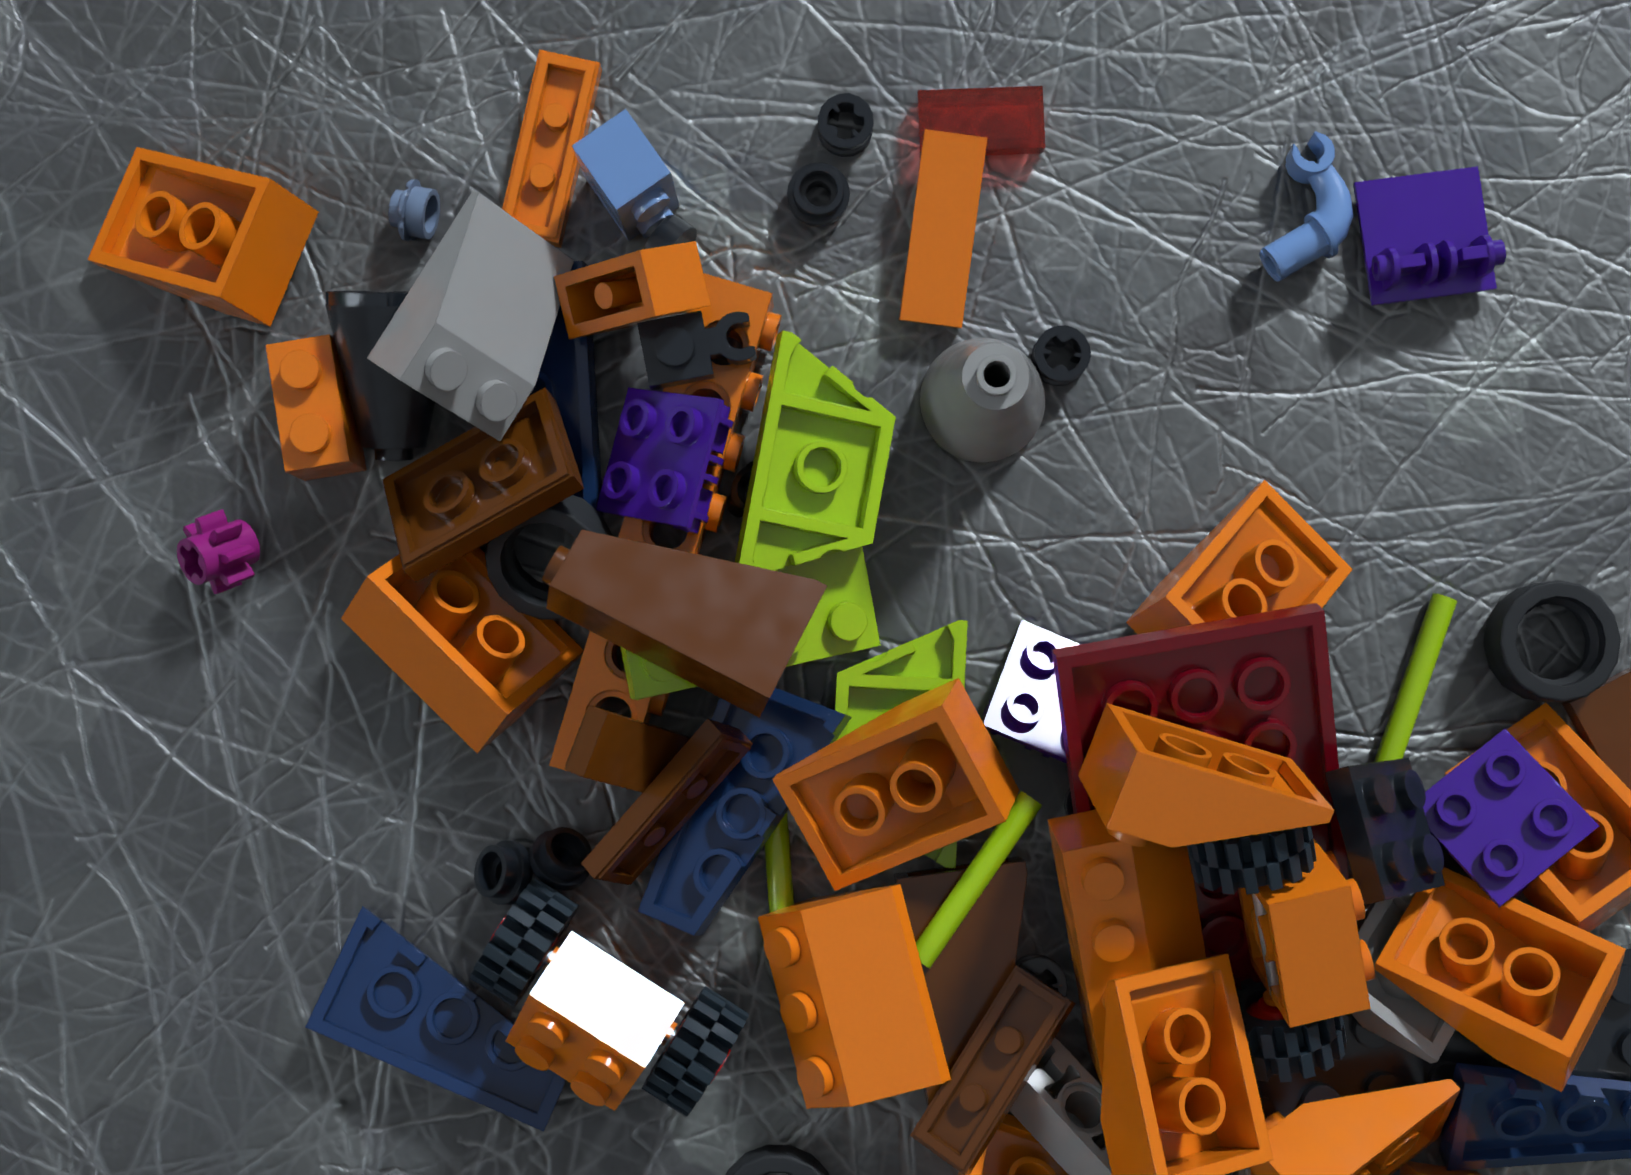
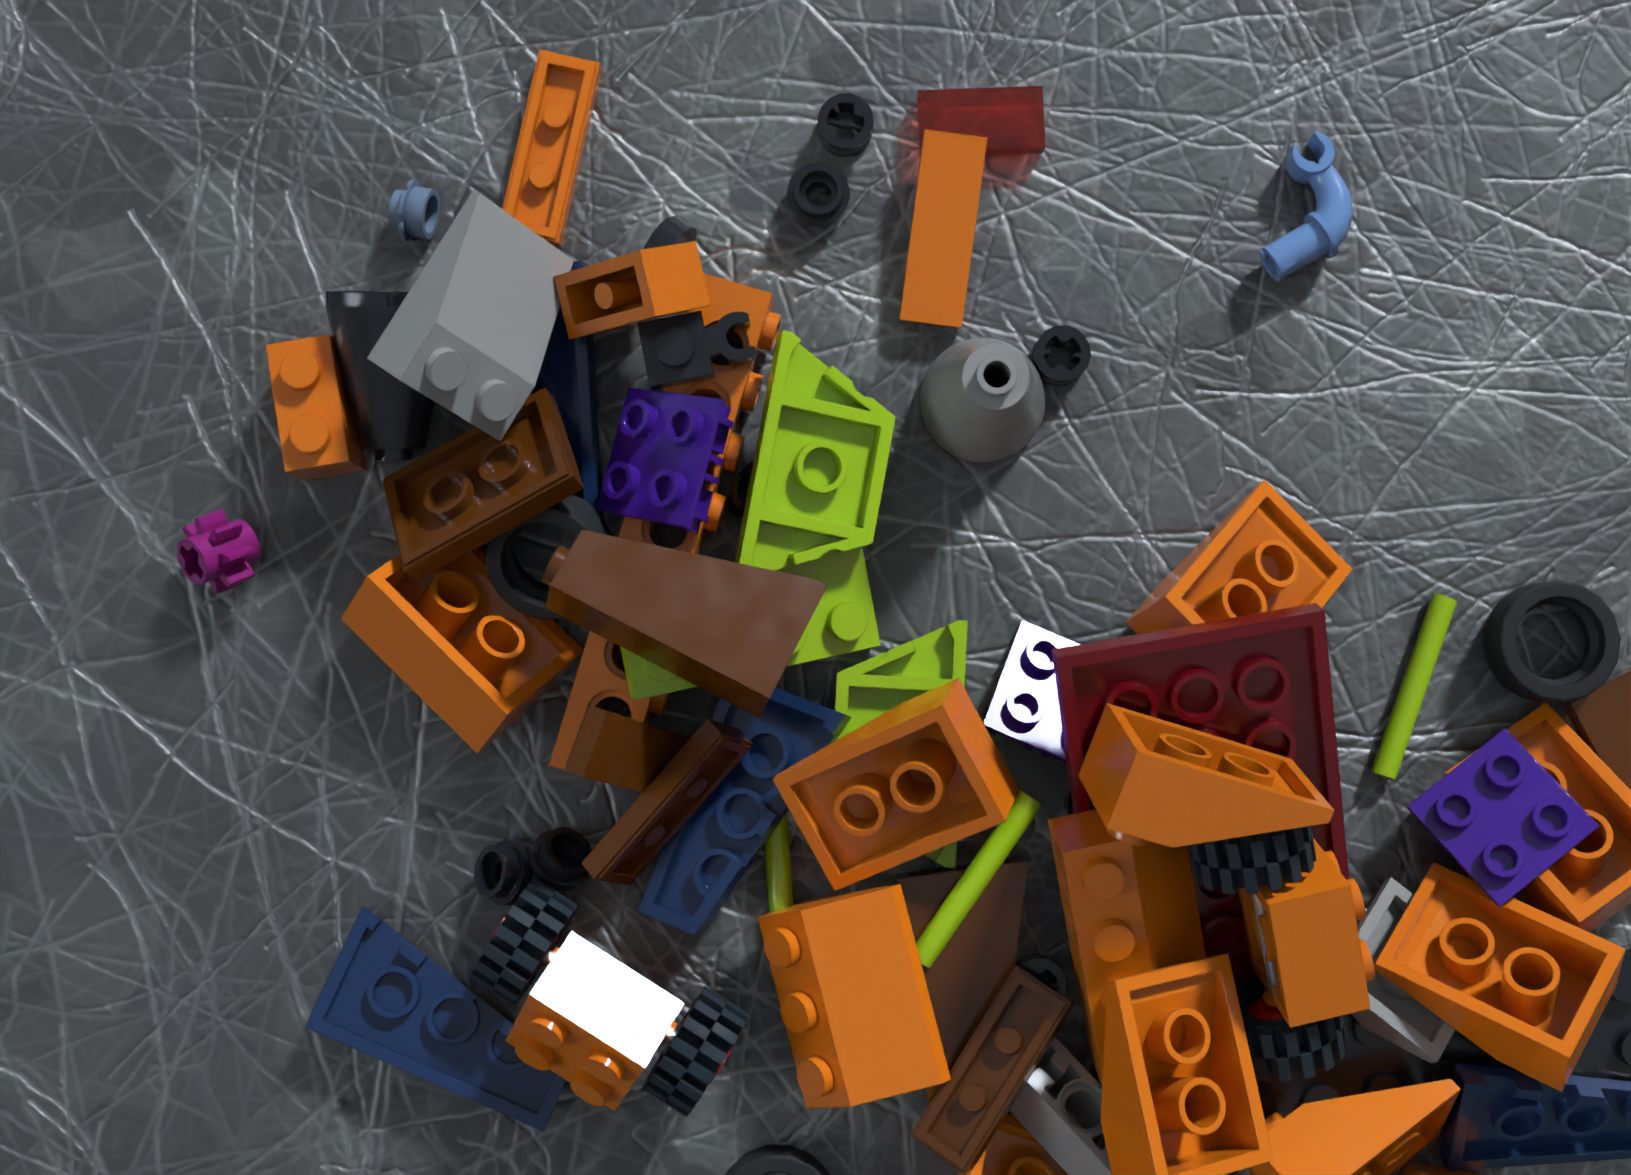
orange slope [87,147,319,327] -> none
medium blue brick [572,109,679,241] -> none
black plate [1325,758,1445,905] -> none
dark purple hinge [1353,166,1506,306] -> none

